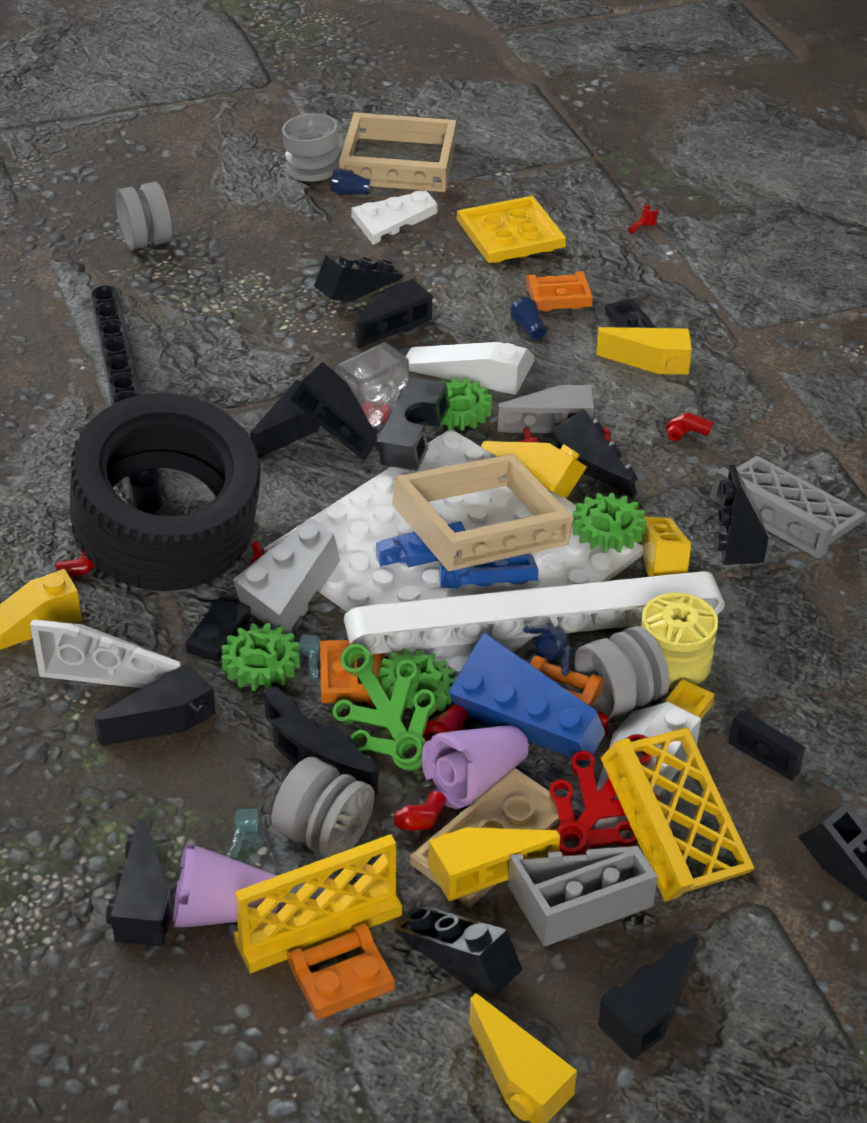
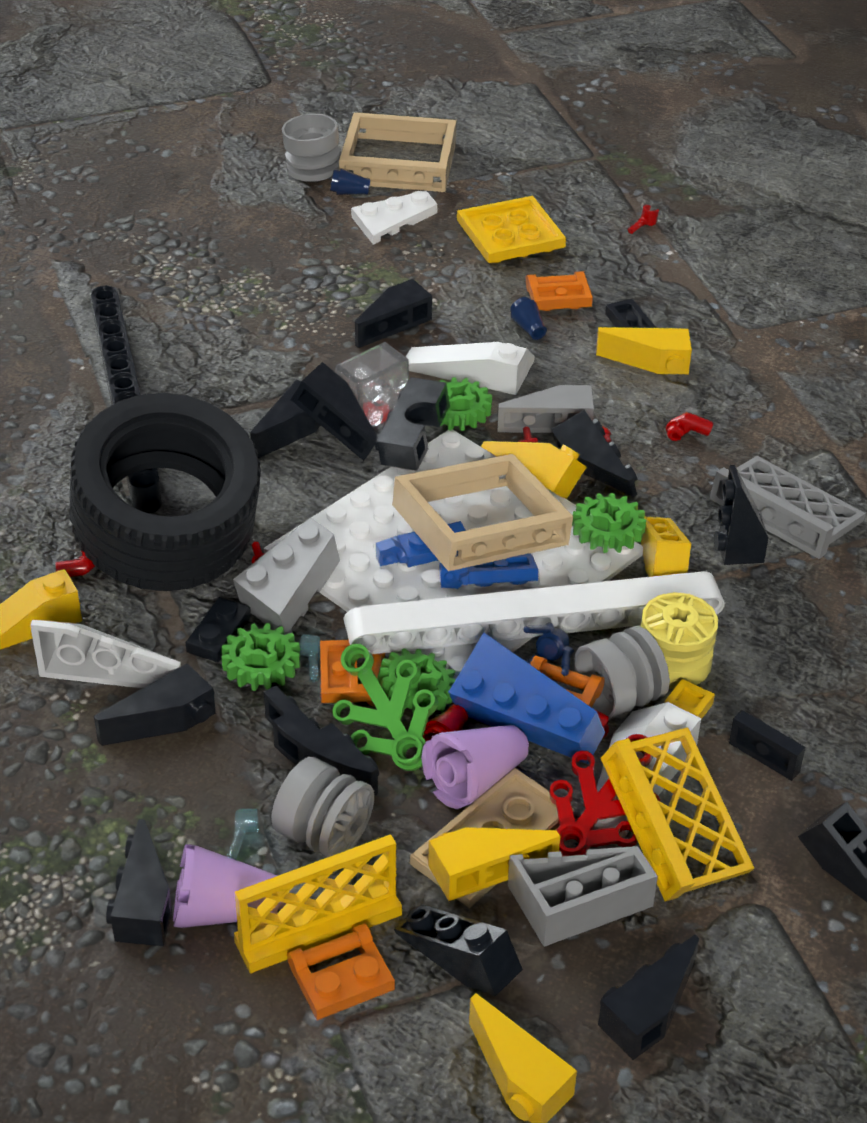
light grey wheel [115,181,172,251] -> none
black slope [313,253,404,301] -> none
red arm [393,791,447,831] -> none

